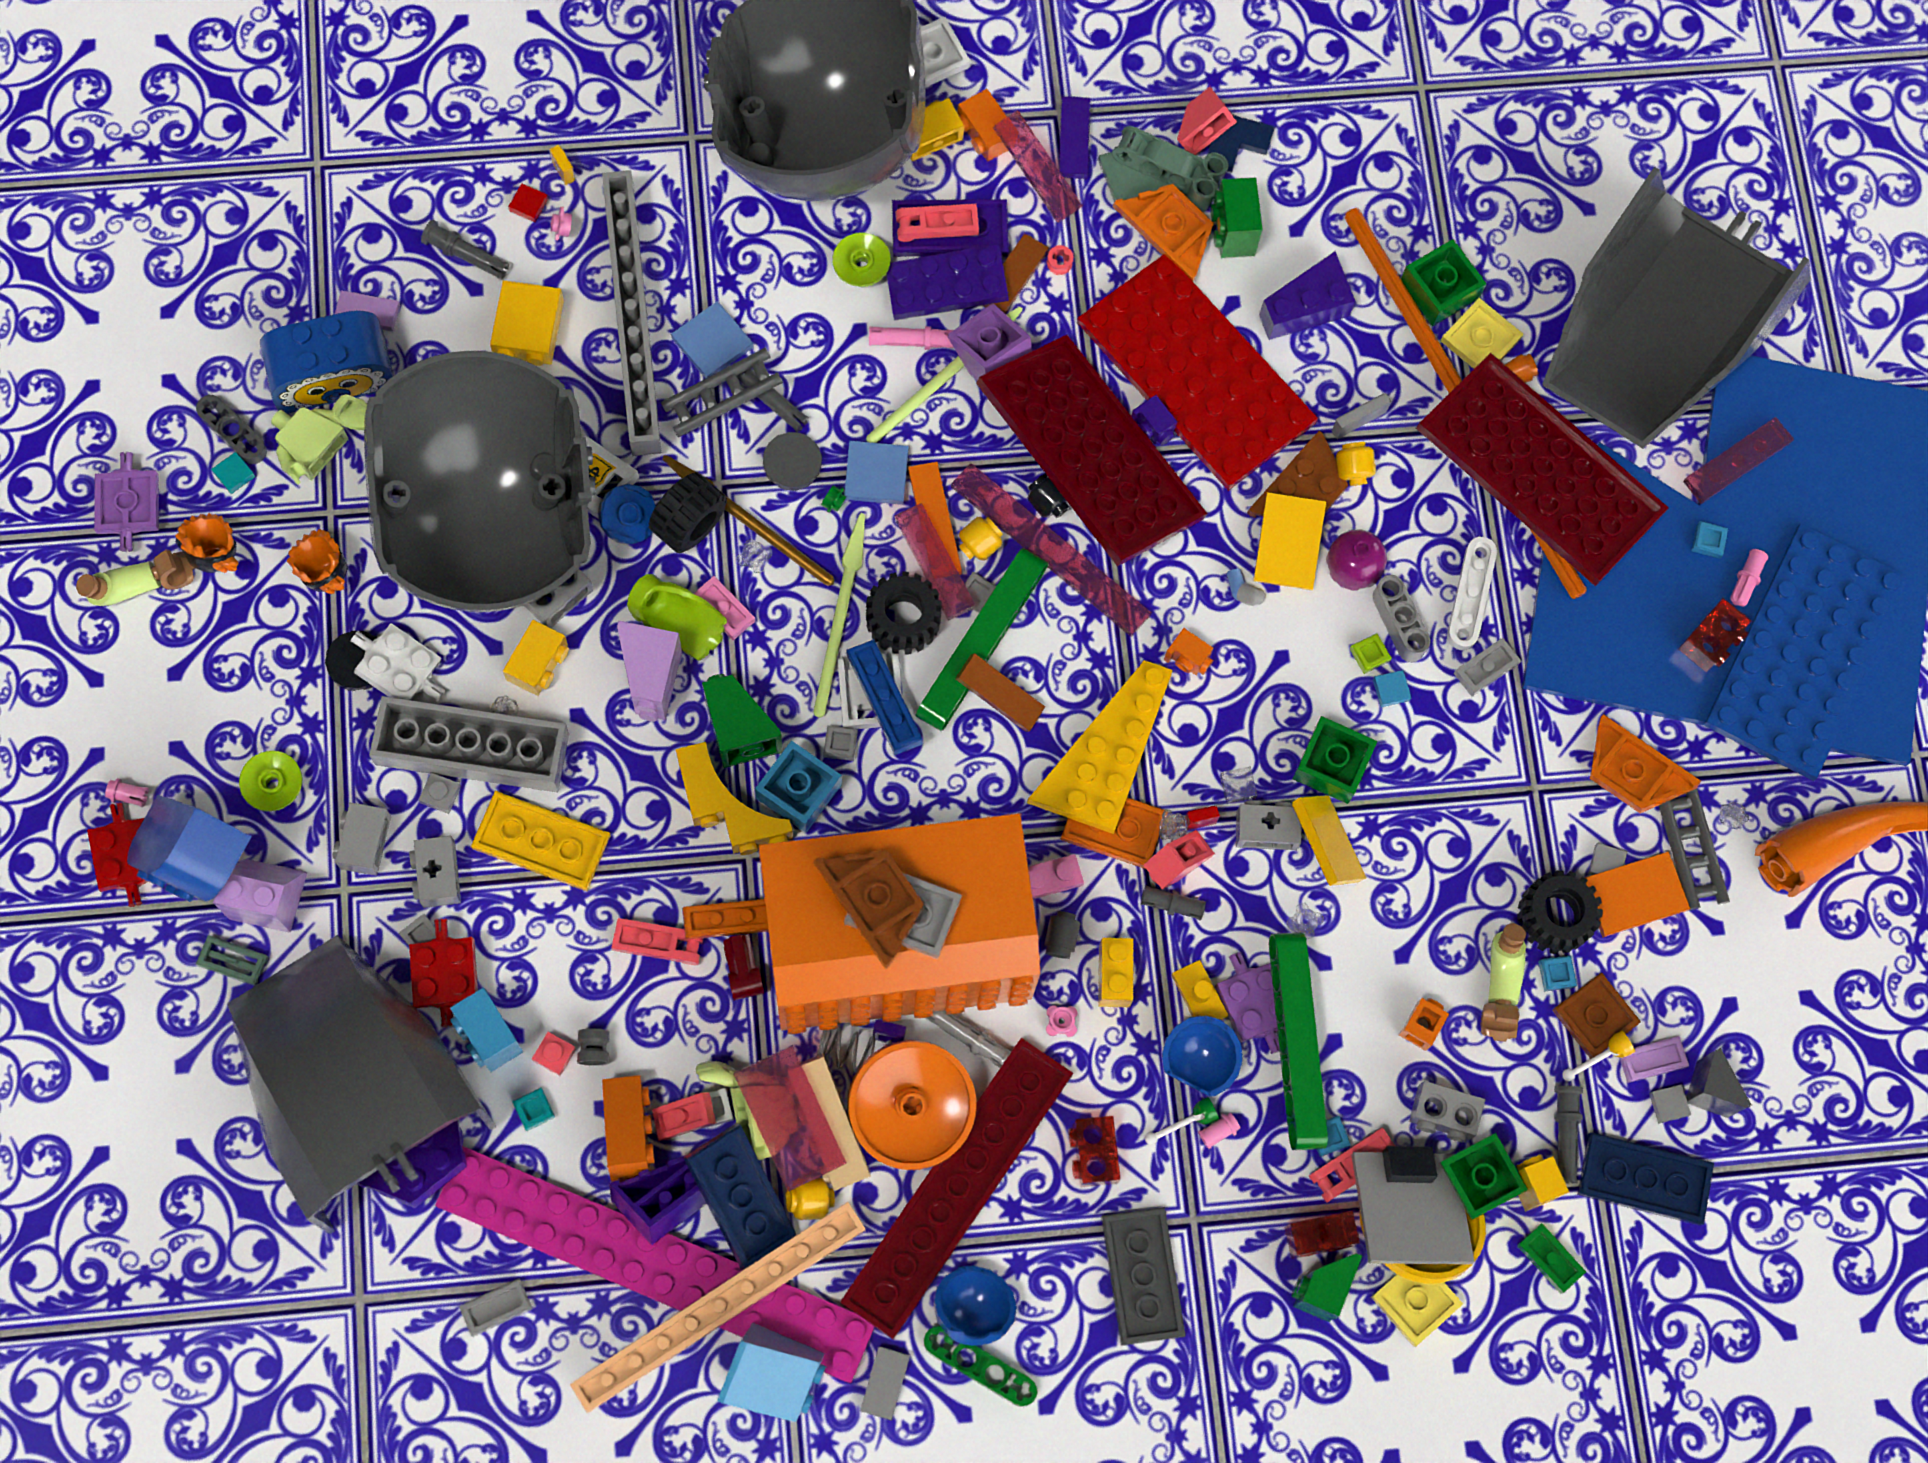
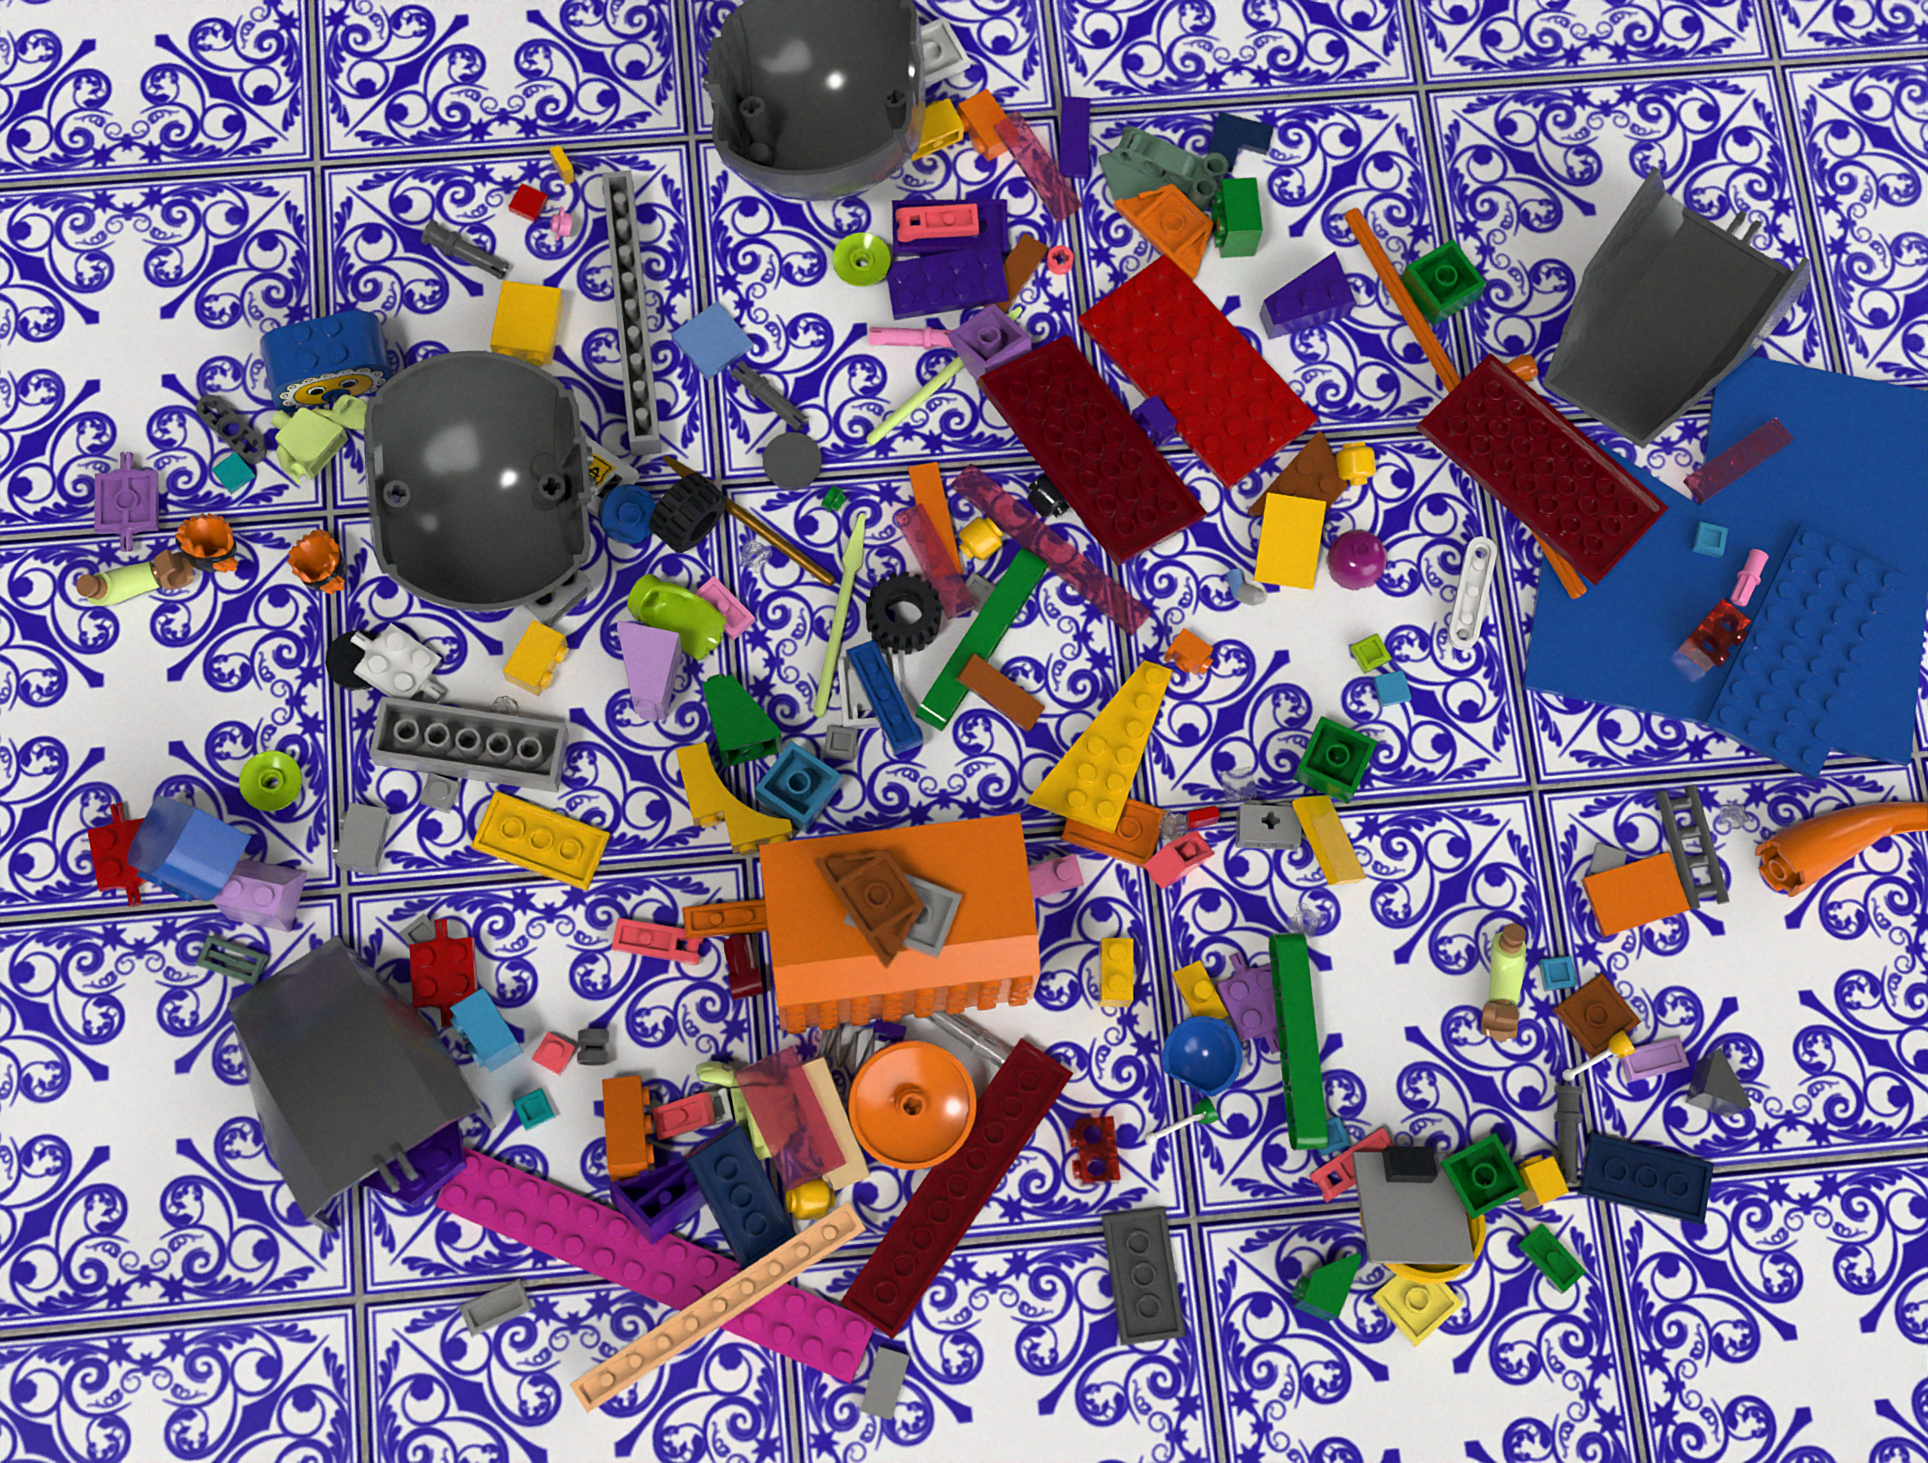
bright pink pin [105,778,149,807] -> none
lavender tile [335,290,400,332] -> none
light grey brick [409,836,461,908] -> none
dark grey bar [661,347,783,438] -> none
slope [717,1323,826,1422] -> none
medium blue tile [844,441,909,505] -> none
green beam [923,1326,1038,1407] -> none
blue cylinder [934,1266,1017,1345] -> none
dark grey brick [1044,911,1081,959] -> none
bright pink plate [1046,1005,1078,1037] -> none
dark grey pin [1140,885,1206,920] -> none
coral slope [1177,86,1237,155] -> none
bright pink pin [1198,1112,1241,1149] -> none
clear red brick [1284,1211,1360,1259] -> none
light grey tile [1332,393,1391,439] -> none
light grey beam [1373,575,1430,663] -> none
orange brick [1399,998,1449,1051] -> none
light grey brick [1409,1081,1485,1142] -> none
light yellow plate [1441,298,1524,369] -> none
light grey plate [1454,638,1521,697] -> none
black tyre [1517,870,1603,954] -> none
orange wing [1589,714,1701,813] -> none
light grey tile [1649,1084,1691,1124] -> none

